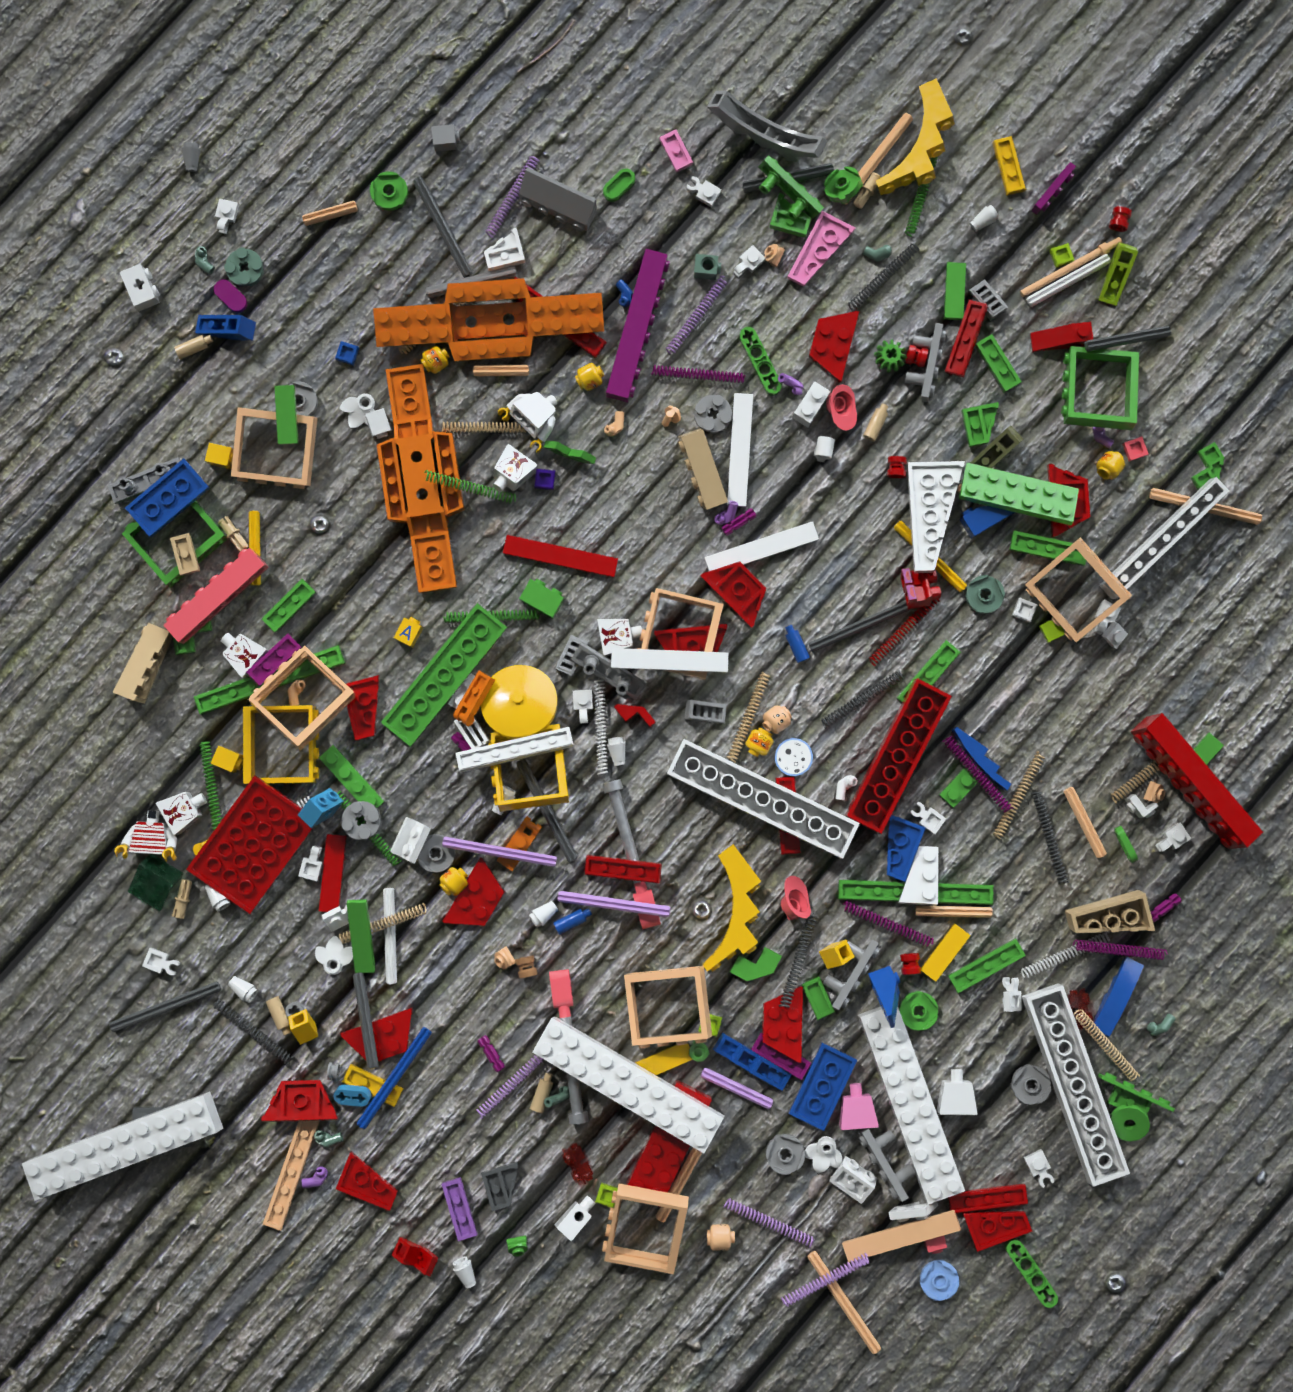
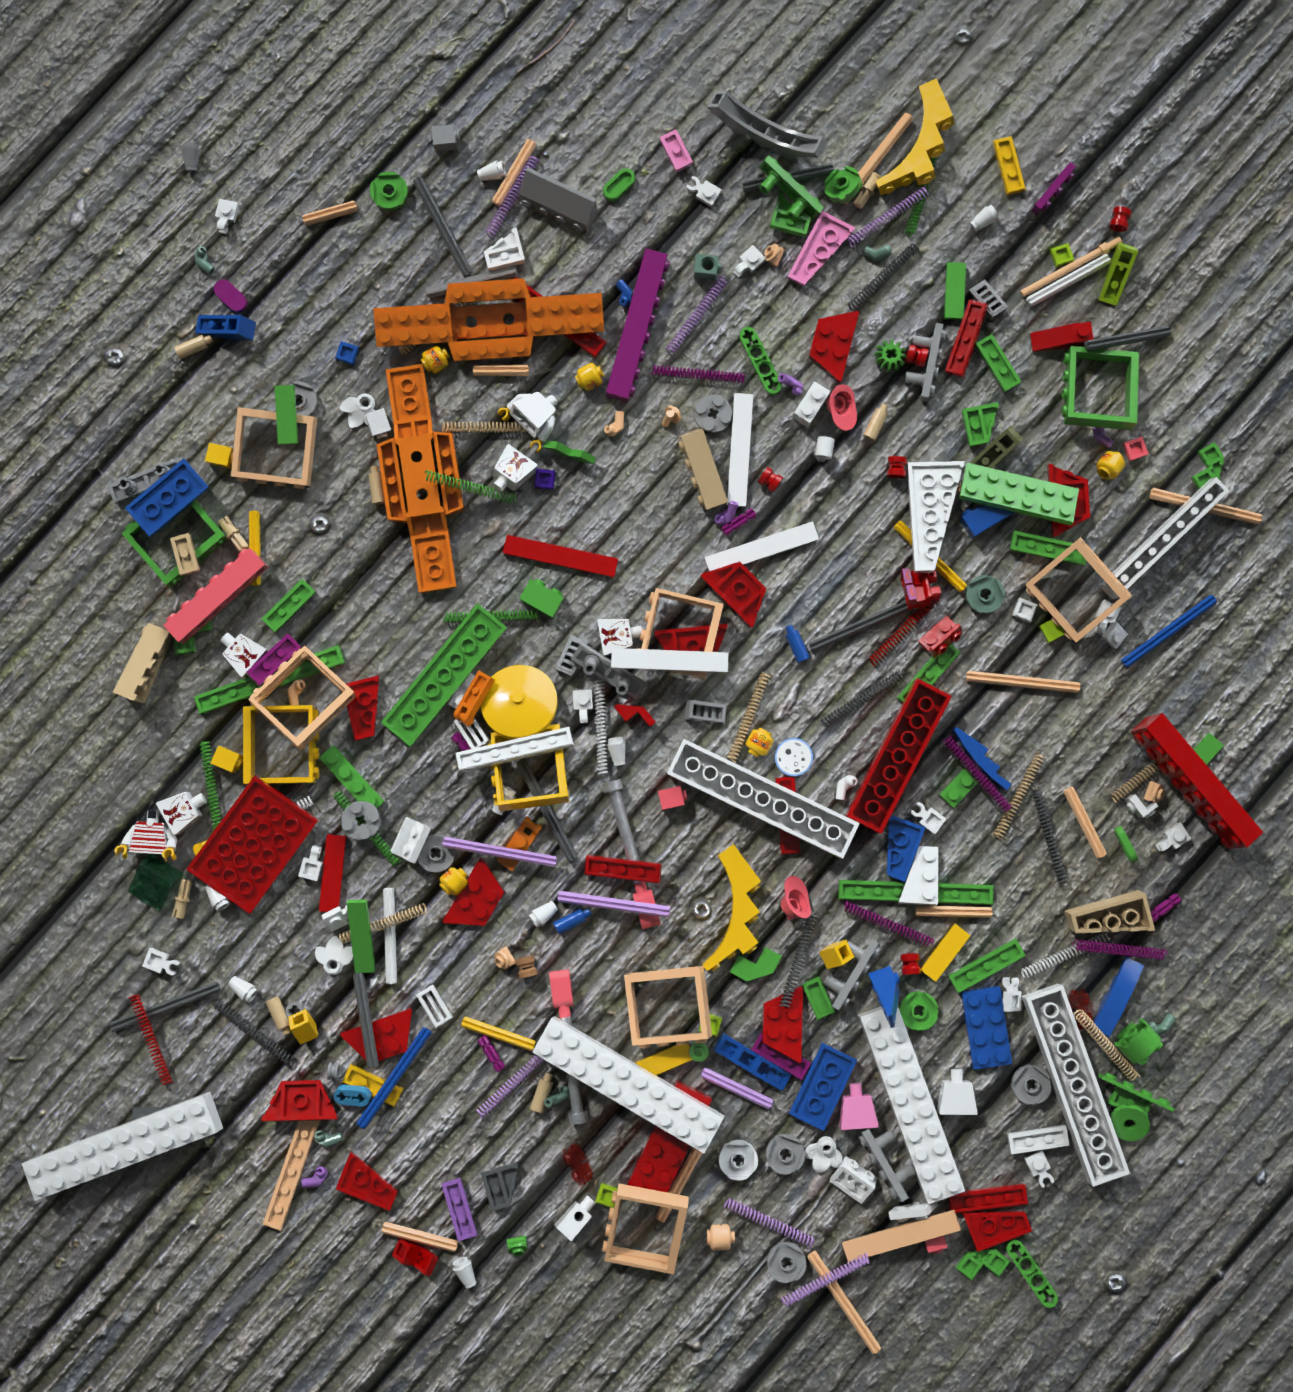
white brick [120,263,160,312] -> none
sand green plate [224,247,264,287] -> none
dark azure brick [298,788,343,828] -> none
yellow brick [394,617,423,648] -> none
light nougat head [762,705,792,734] -> none
light blue tile [920,1260,959,1301] -> none
none -> red piece [128,995,173,1085]
none -> tan cylinder [368,466,385,505]
none -> light nougat axle [382,1222,458,1252]
none -> white tile [416,985,453,1028]
none -> yellow axle [461,1017,536,1051]
none -> white cone [477,160,506,181]
none -> light nougat axle [492,139,536,207]
none -> coral brick [658,786,687,810]
none -> white plate [719,1140,758,1181]
none -> red wheel [757,467,784,493]
none -> light grey plate [767,1241,806,1283]
none -> lavender piece [848,185,929,248]
none -> bracket [918,616,963,658]
none -> bright green tile [955,1248,1011,1281]
none -> blue plate [961,986,1012,1070]
none -> light nougat axle [966,671,1080,693]
none -> white plate [1007,1125,1069,1154]
none -> bright green brick [1114,1019,1163,1065]
none -> blue axle [1121,595,1217,668]

